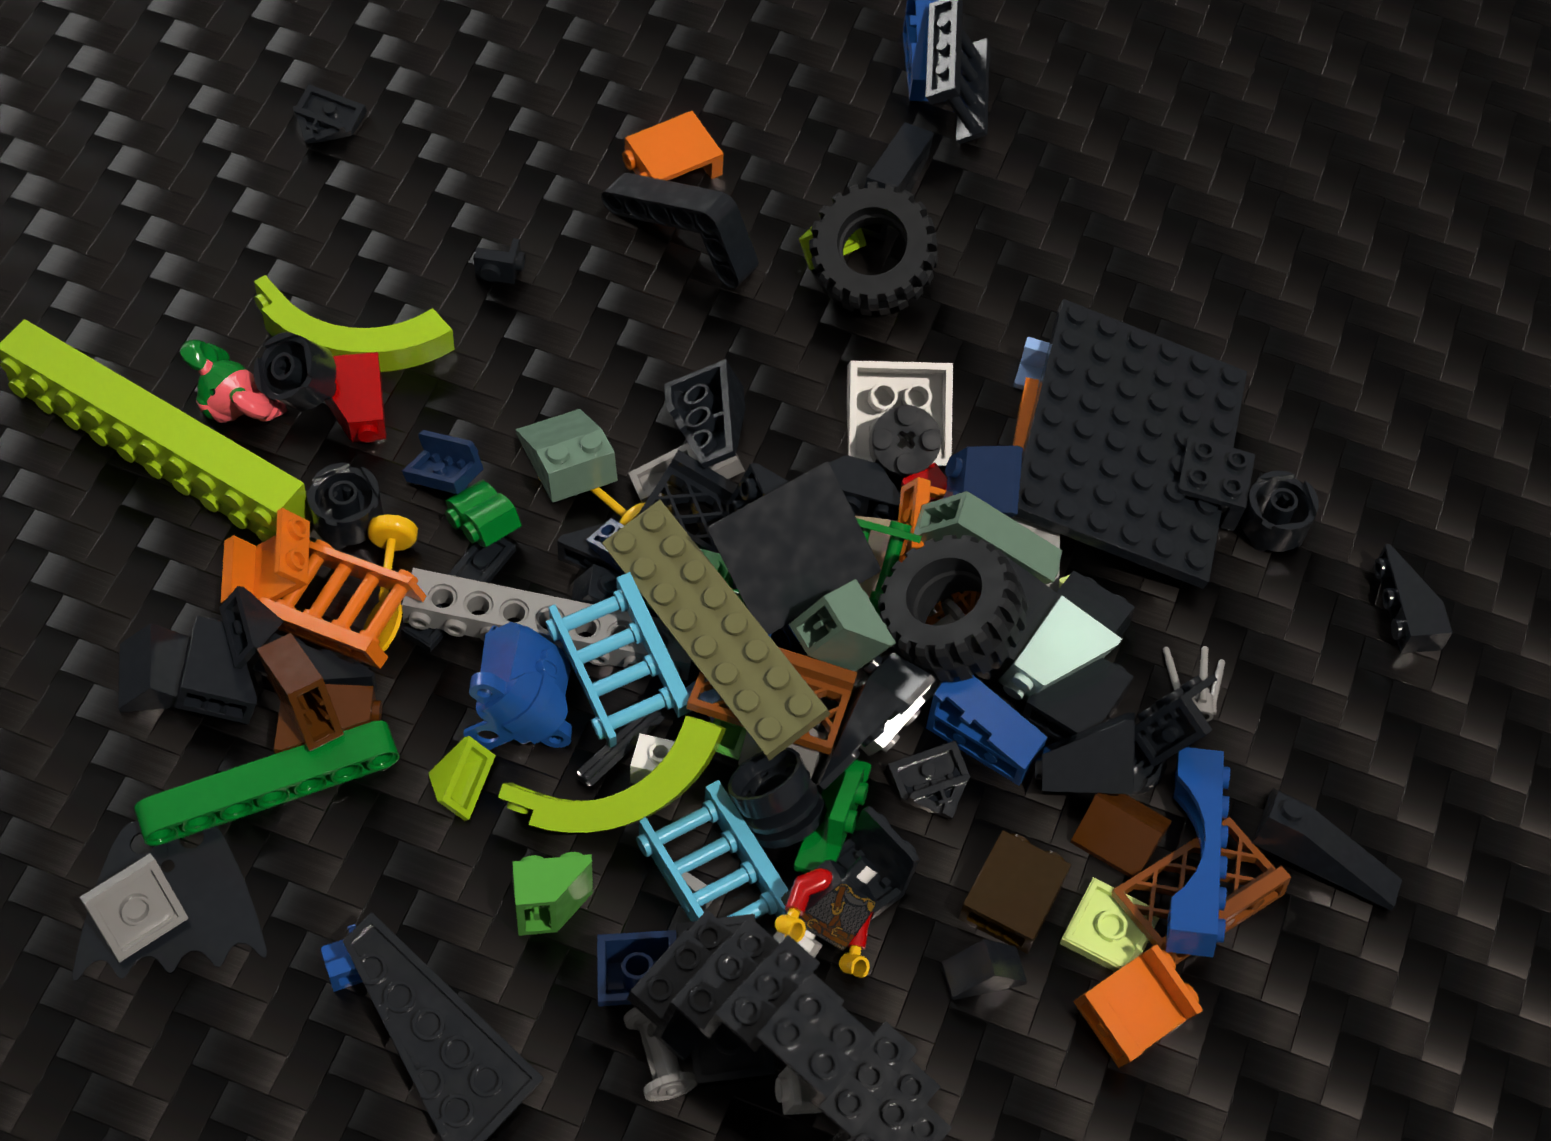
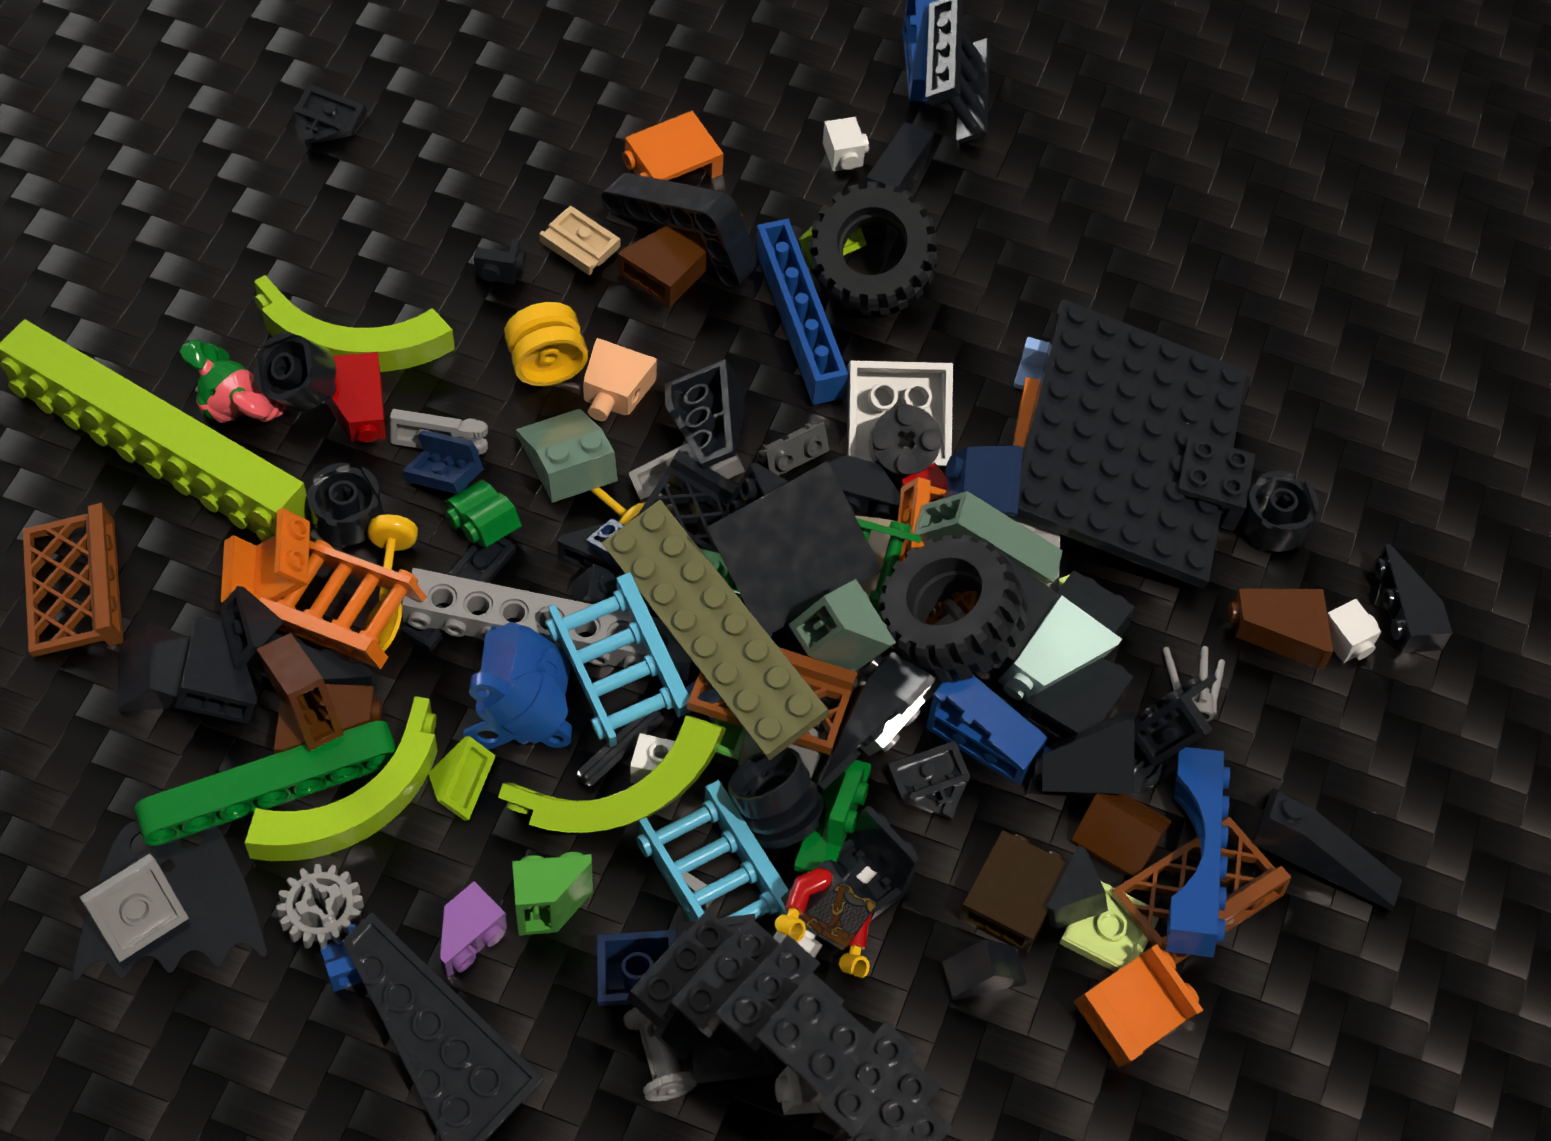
none -> dark orange fence [23,503,123,657]
none -> lime arch [245,696,438,861]
none -> light grey gear [277,864,364,949]
none -> light grey hinge [390,409,488,455]
none -> medium lavender slope [440,881,507,978]
none -> yellow wheel [504,302,588,386]
none -> tan plate [539,205,620,275]
none -> light nougat torso [583,338,657,421]
none -> reddish brown slope [618,213,743,307]
none -> blue brick [755,219,848,405]
none -> dark grey hinge [757,422,830,476]
none -> white brick [823,117,869,171]
none -> black slope [1047,845,1108,929]
none -> reddish brown slope [1228,588,1333,669]
none -> white brick [1327,599,1381,663]

